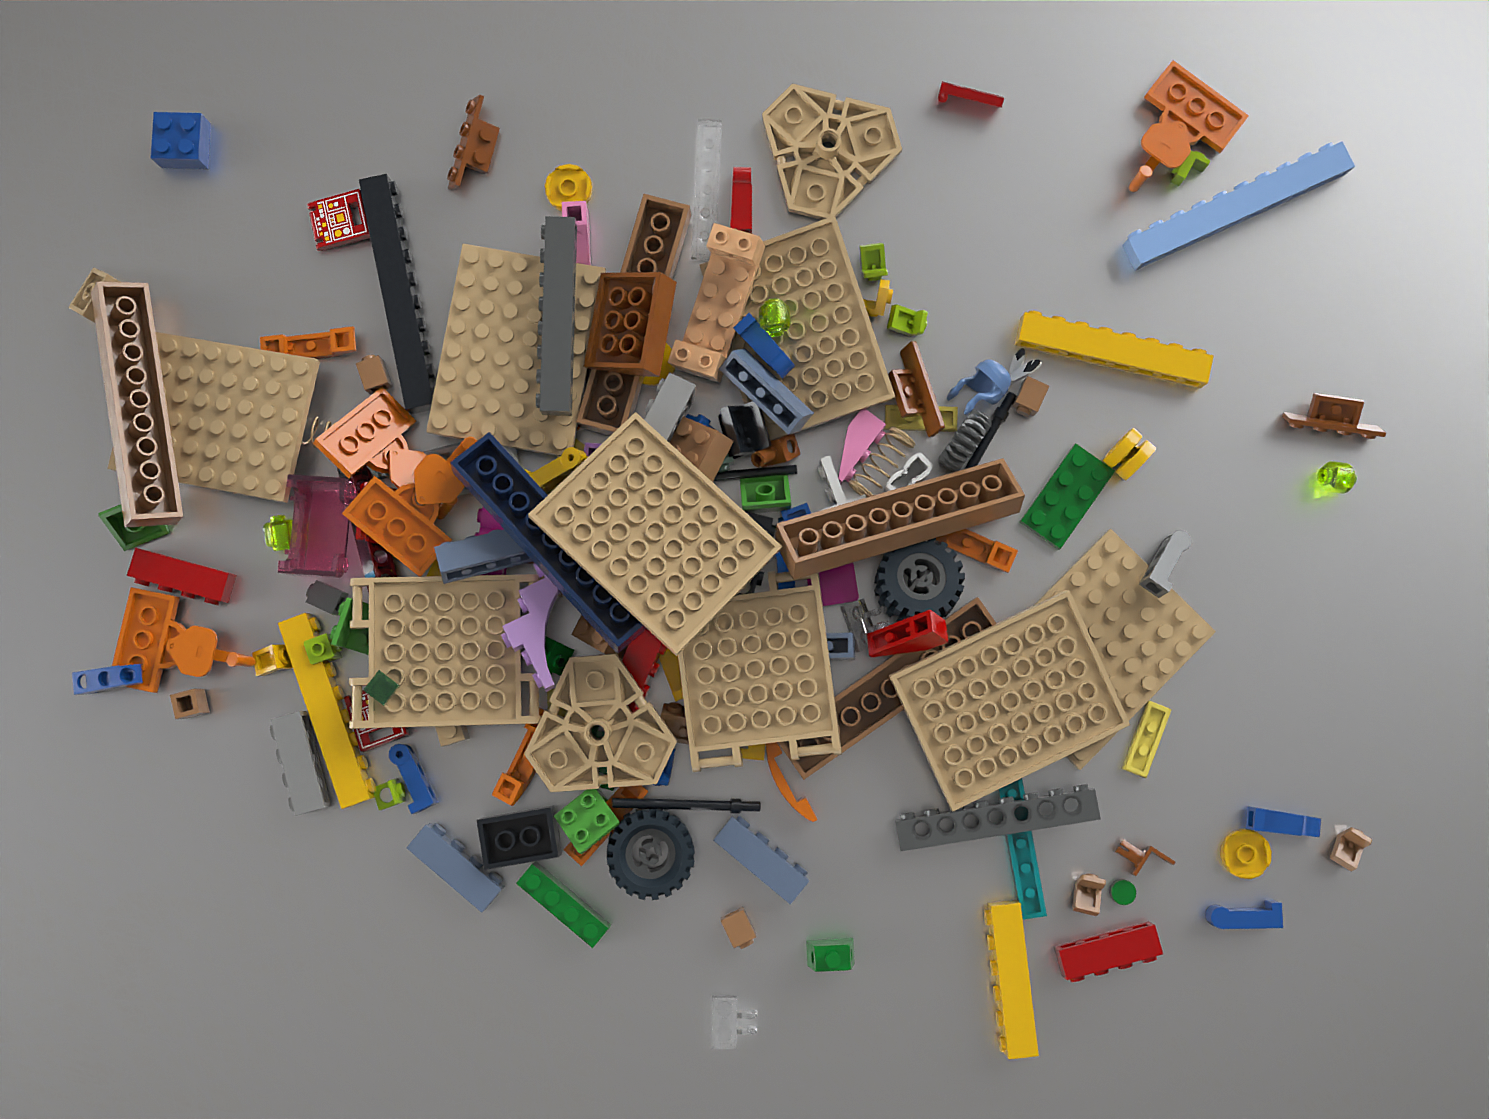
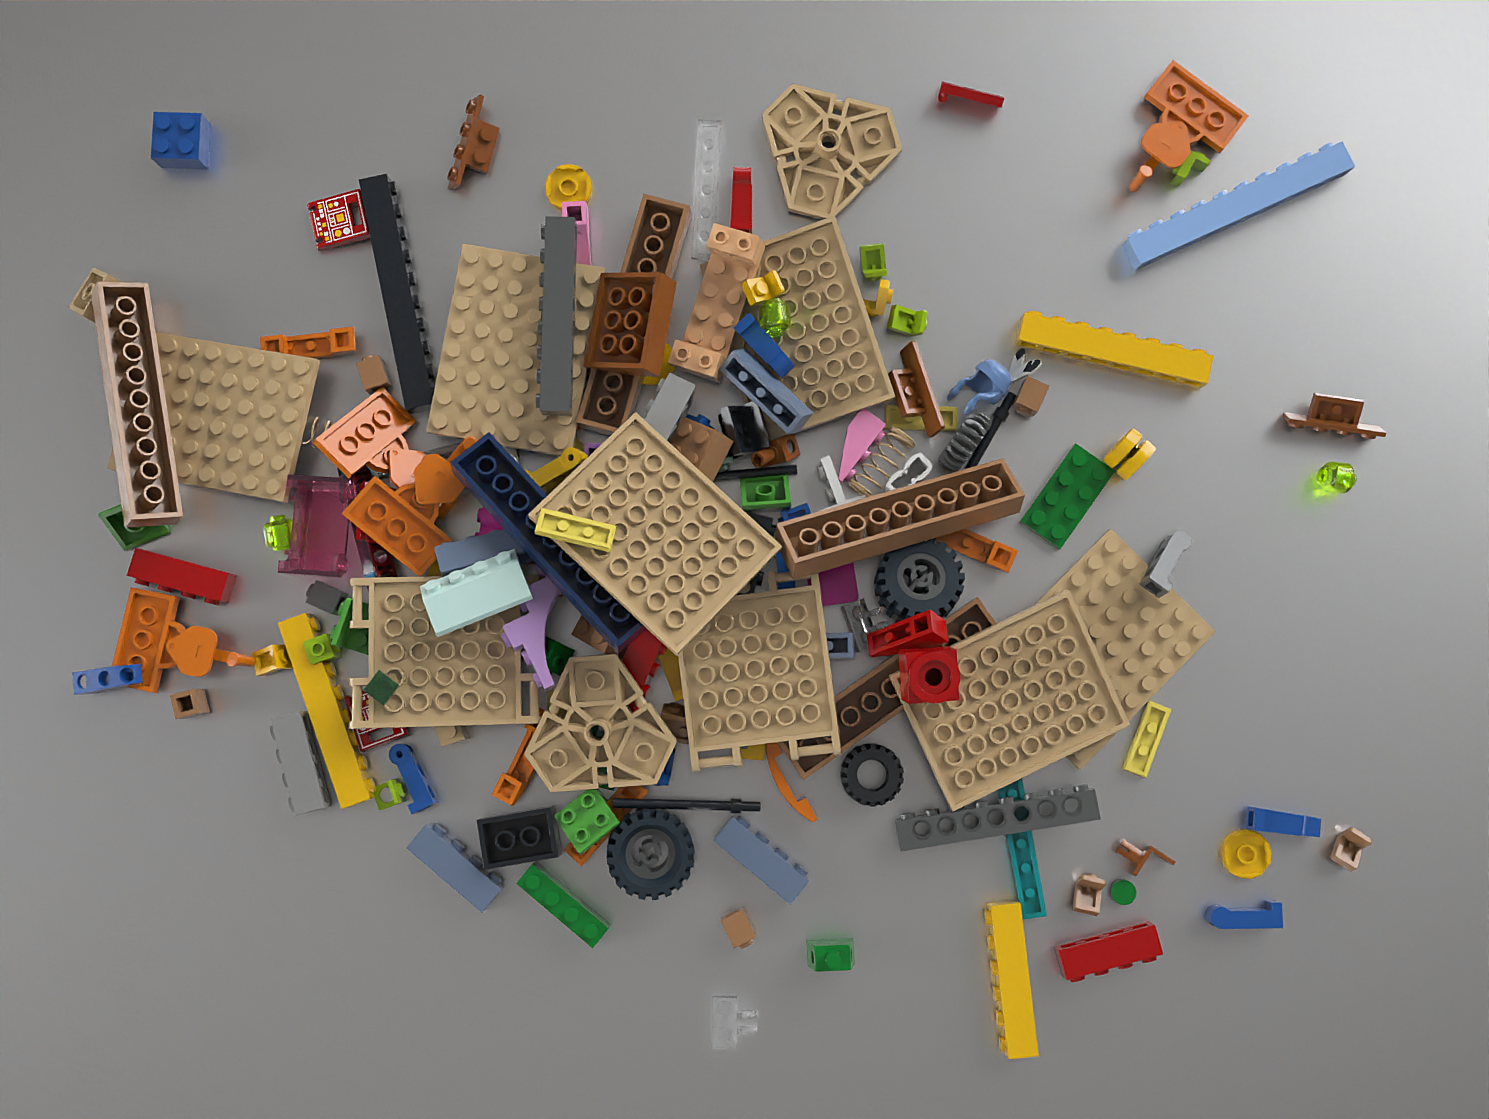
none -> light aqua slope [420,549,533,637]
none -> light yellow tile [535,508,617,552]
none -> yellow bracket [741,270,785,306]
none -> black tyre [840,743,904,807]
none -> red piece [898,646,960,704]

